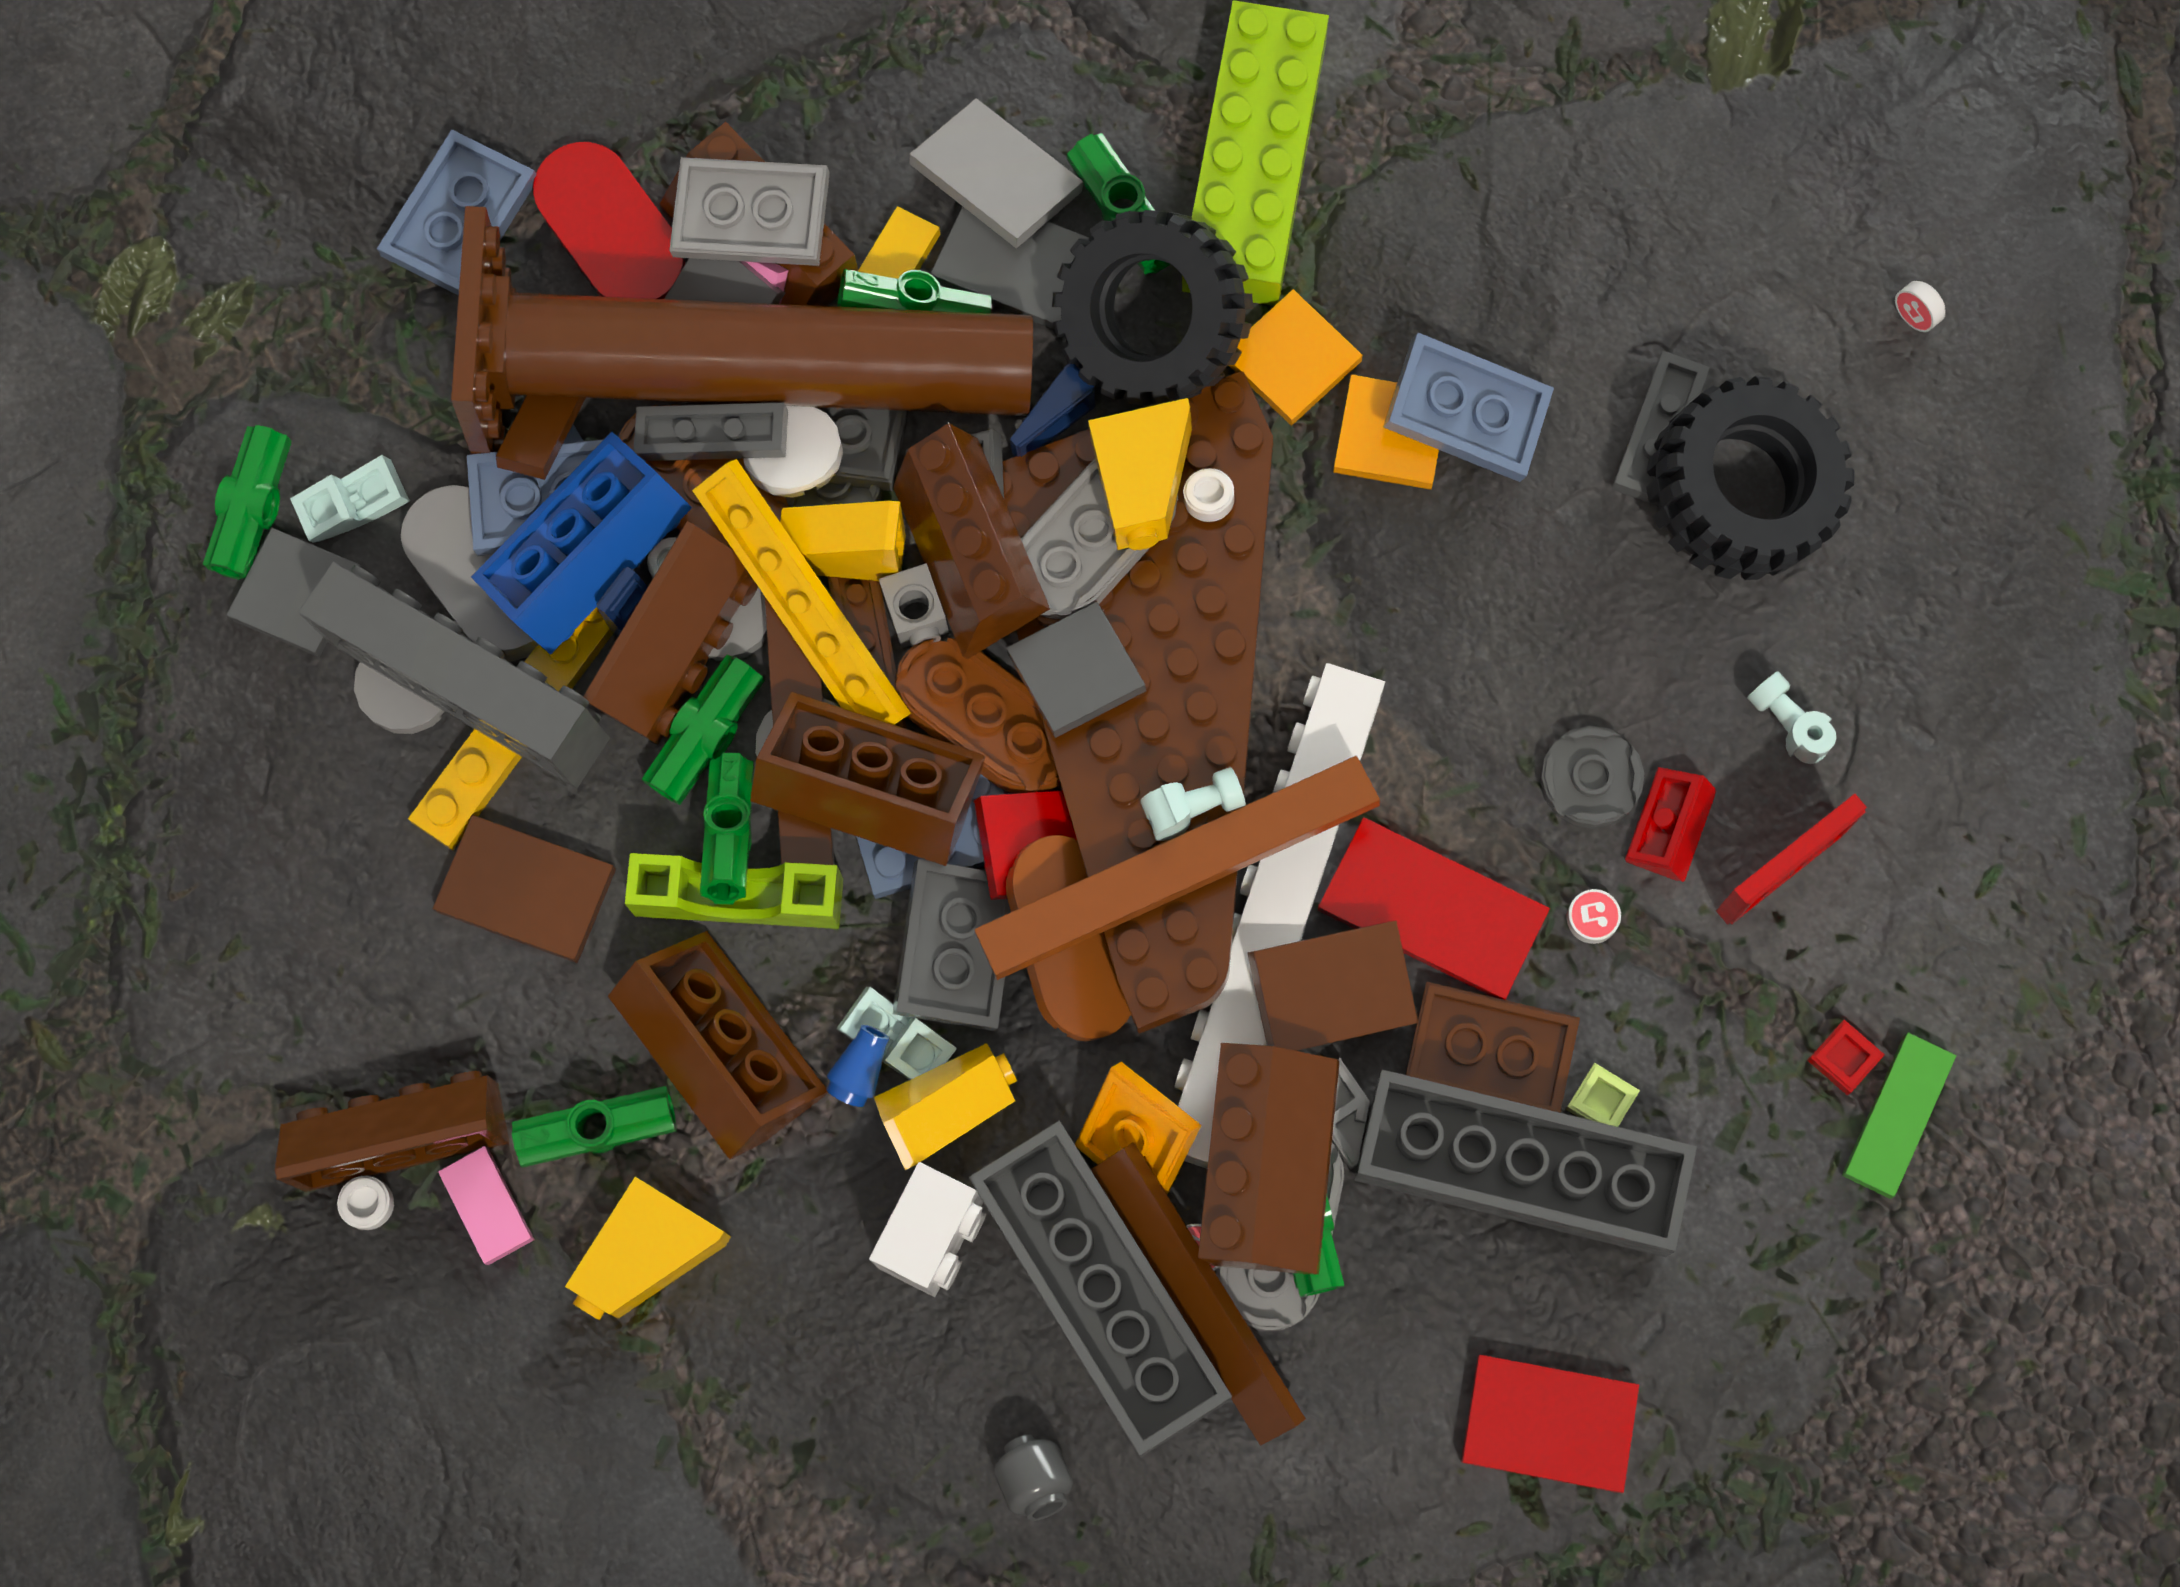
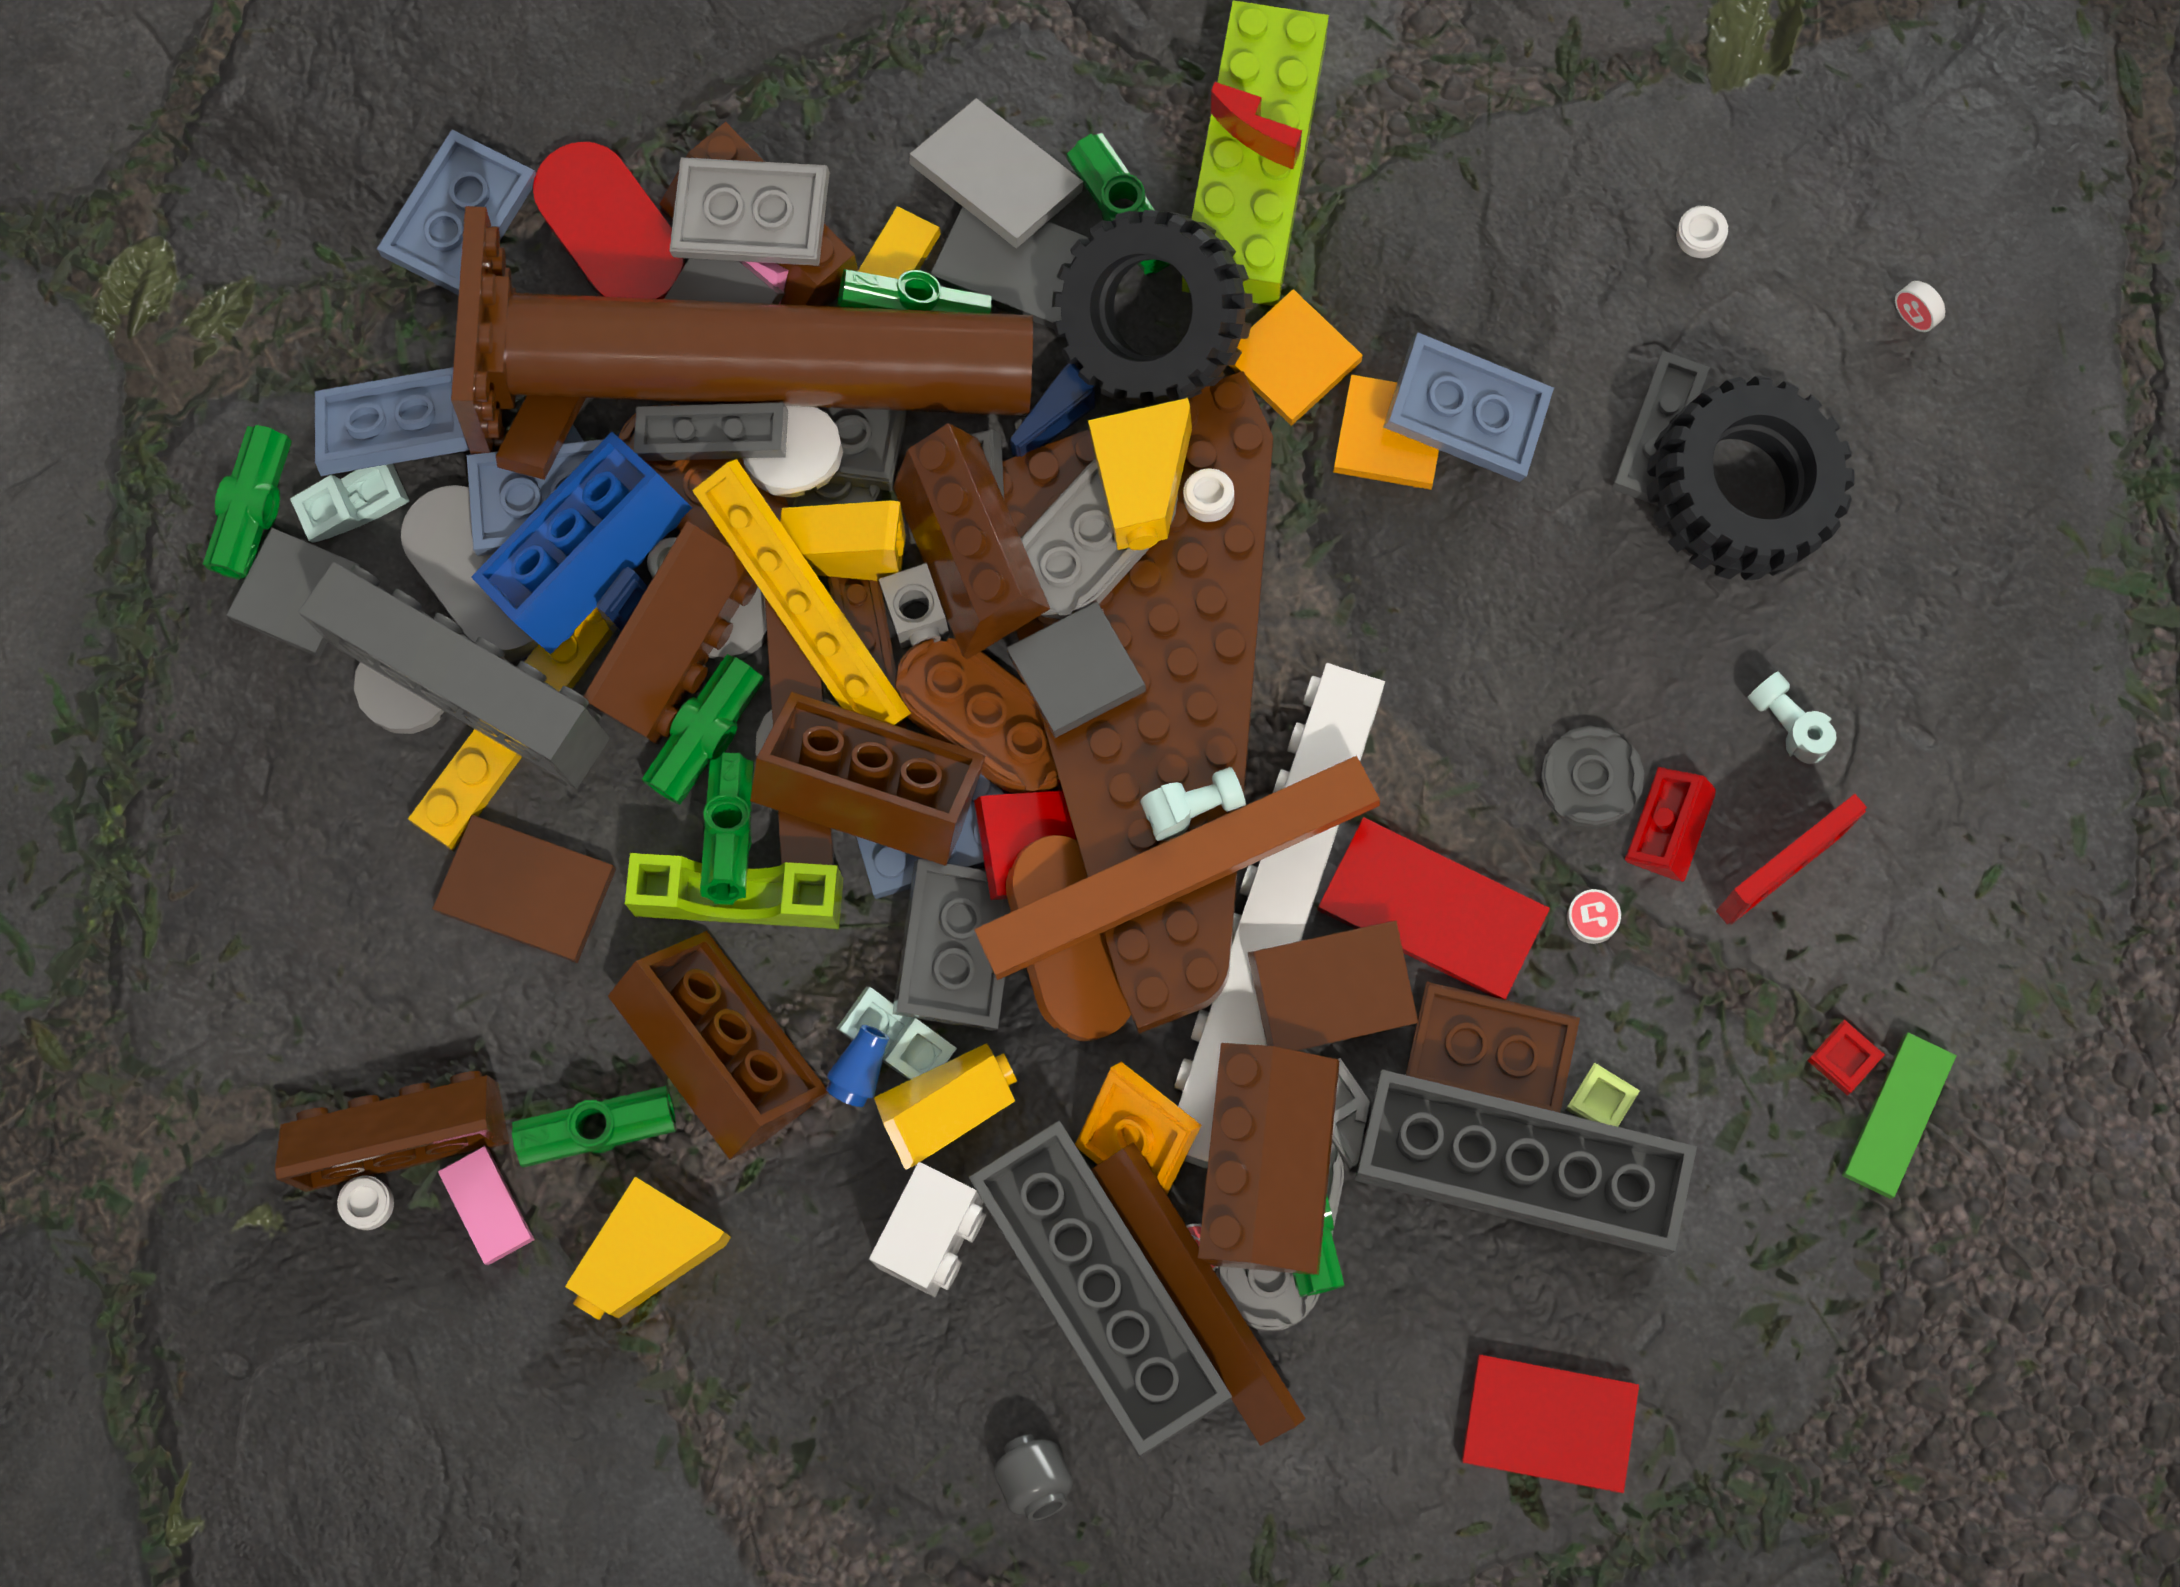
none -> sand blue plate [315,367,469,476]
none -> red slope [1211,82,1302,169]
none -> white tile [1676,206,1728,258]

